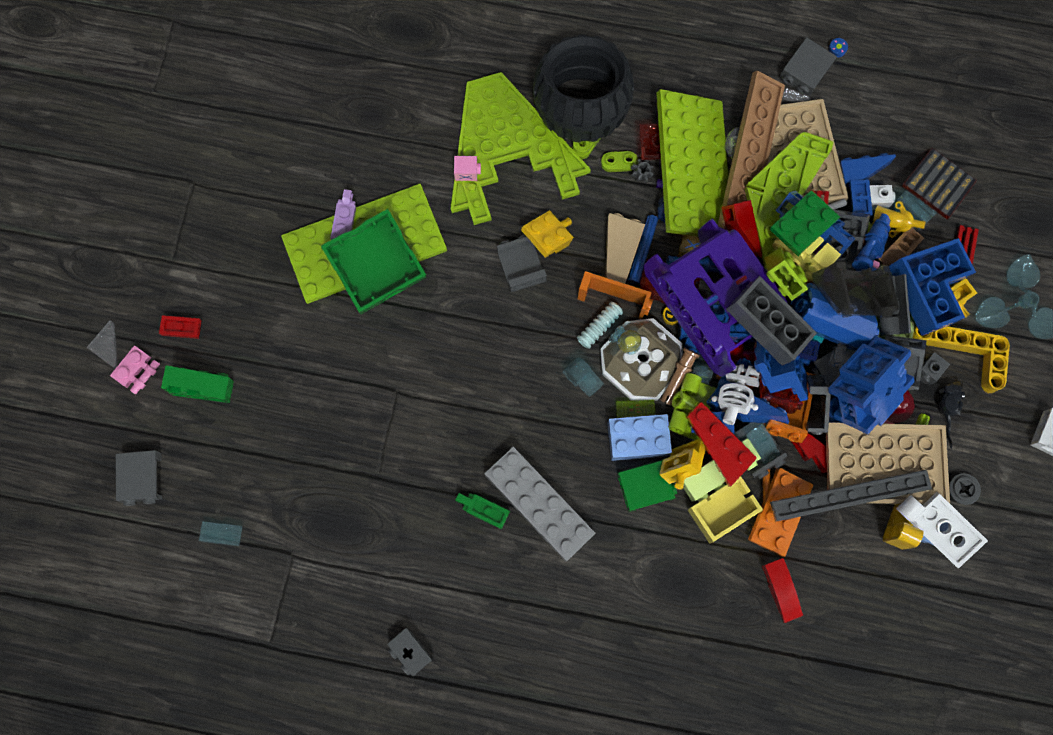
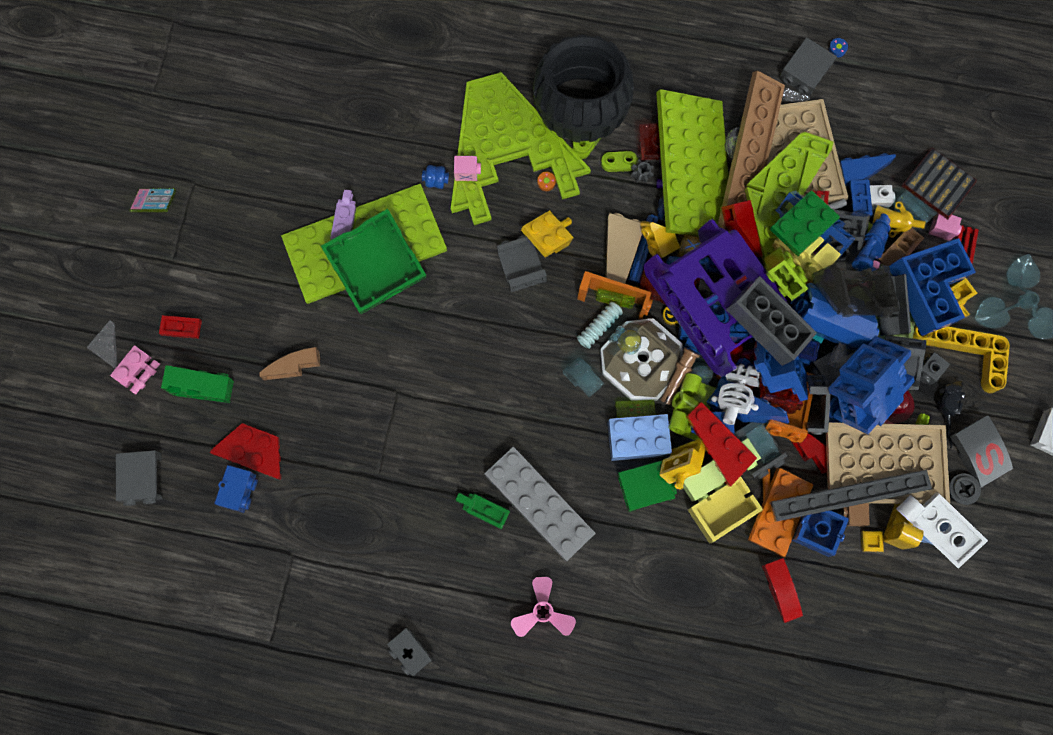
clear light blue slope [199,521,243,546] -> none
none -> piece [129,189,176,212]
none -> red wing [210,423,281,480]
none -> blue brick [215,465,258,513]
none -> medium nougat slope [260,347,321,380]
none -> blue piece [422,165,449,189]
none -> bright pink piece [511,577,576,637]
none -> orange tile [537,172,556,191]
none -> clear neon green tile [596,289,635,309]
none -> yellow slope [640,221,680,258]
none -> blue brick [792,510,849,557]
none -> medium nougat brick [841,503,870,527]
none -> yellow tile [861,531,884,552]
none -> bright pink brick [928,213,962,241]
none -> dark grey slope [950,415,1013,487]

